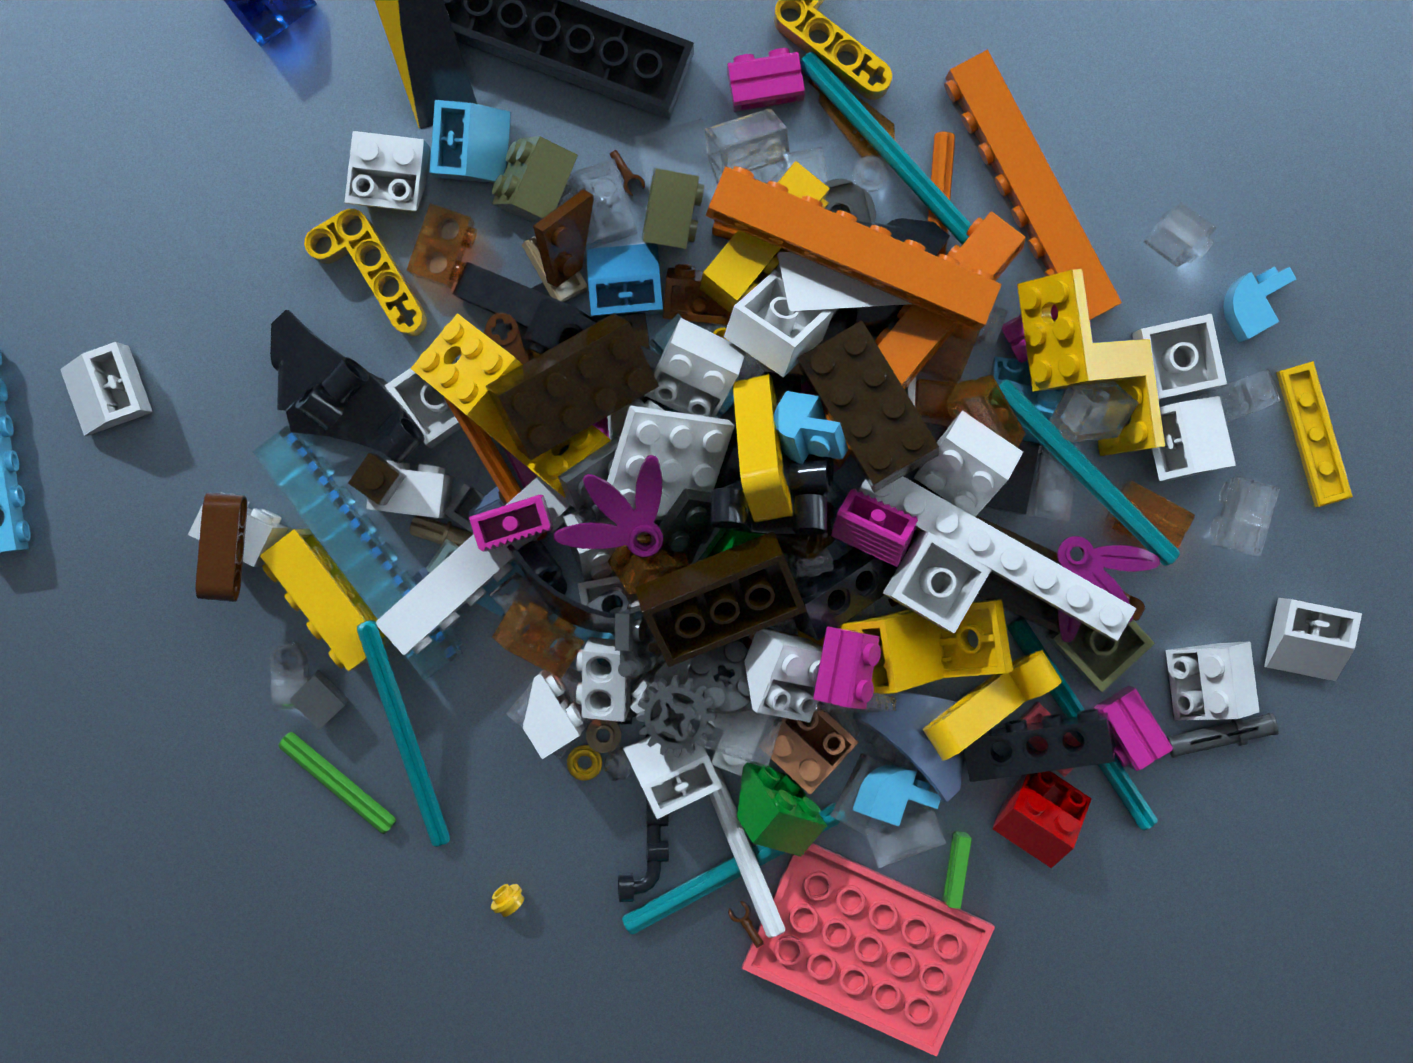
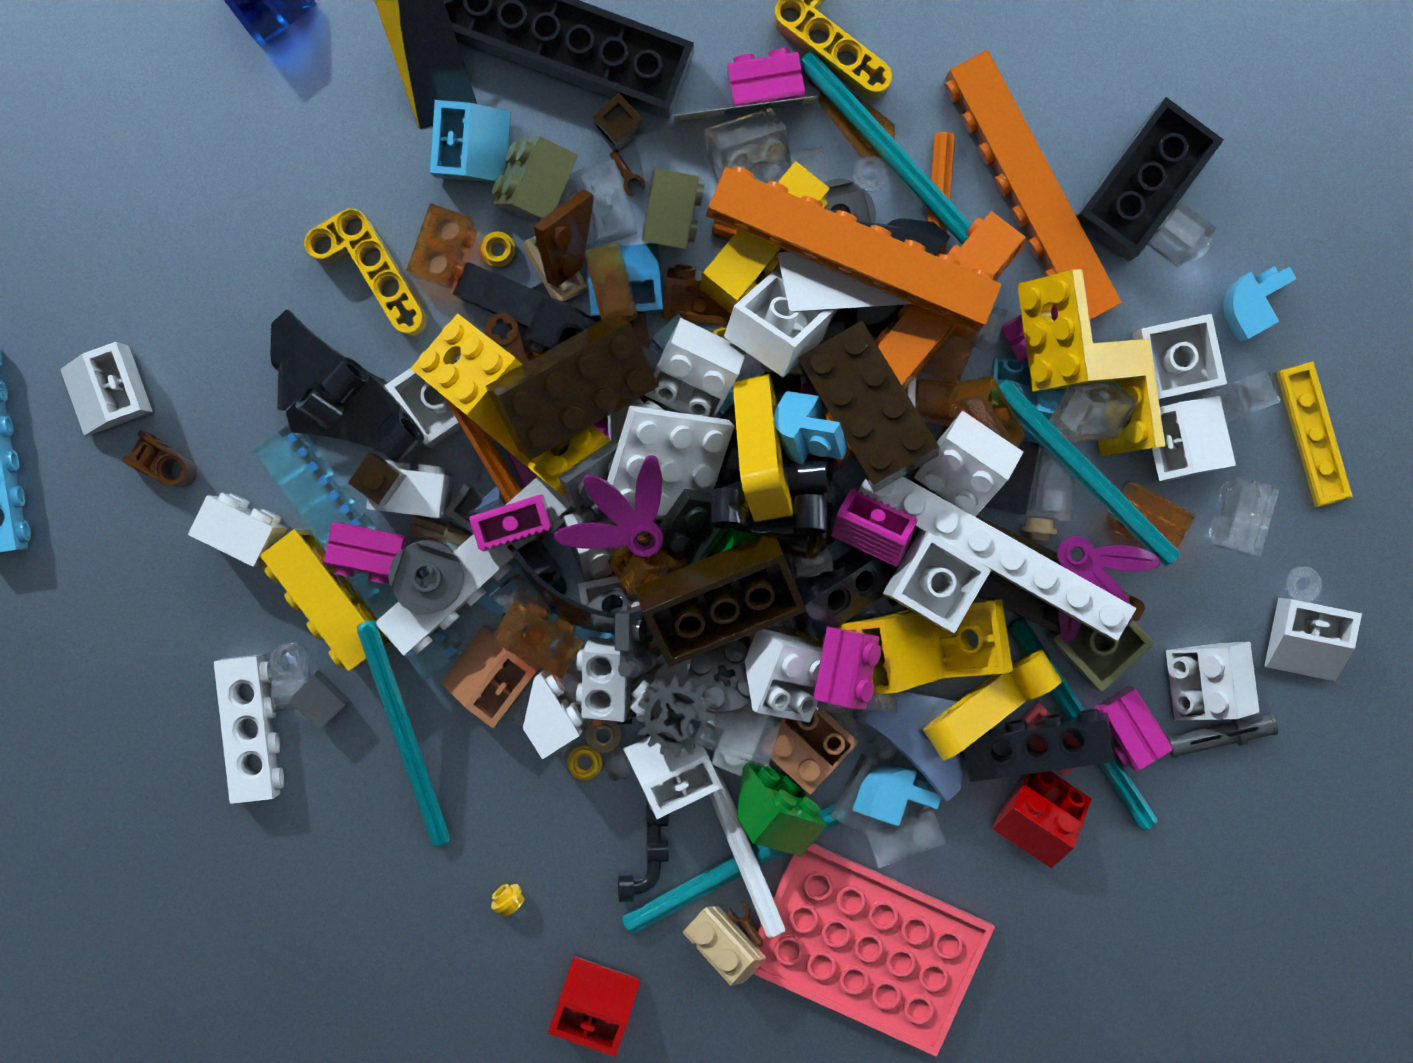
reddish brown beam [195,492,247,602] -> none
bright green axle [278,732,396,834] -> none
white slope [344,131,430,212] -> none
bright green tile [943,831,972,909] -> none
none -> reddish brown piece [122,430,197,487]
none -> white brick [213,654,284,804]
none -> dark pink brick [324,522,409,584]
none -> dark grey plate [389,540,464,614]
none -> nougat slope [440,626,540,729]
none -> yellow plate [480,231,516,267]
none -> red slope [547,956,641,1057]
none -> clear orange brick [584,242,638,321]
none -> dark brown brick [592,92,645,152]
none -> sticker [674,96,818,122]
none -> tan brick [683,906,766,986]
none -> tan plate [1021,517,1057,541]
none -> black brick [1076,97,1224,262]
none -> clear plate [1285,567,1322,602]

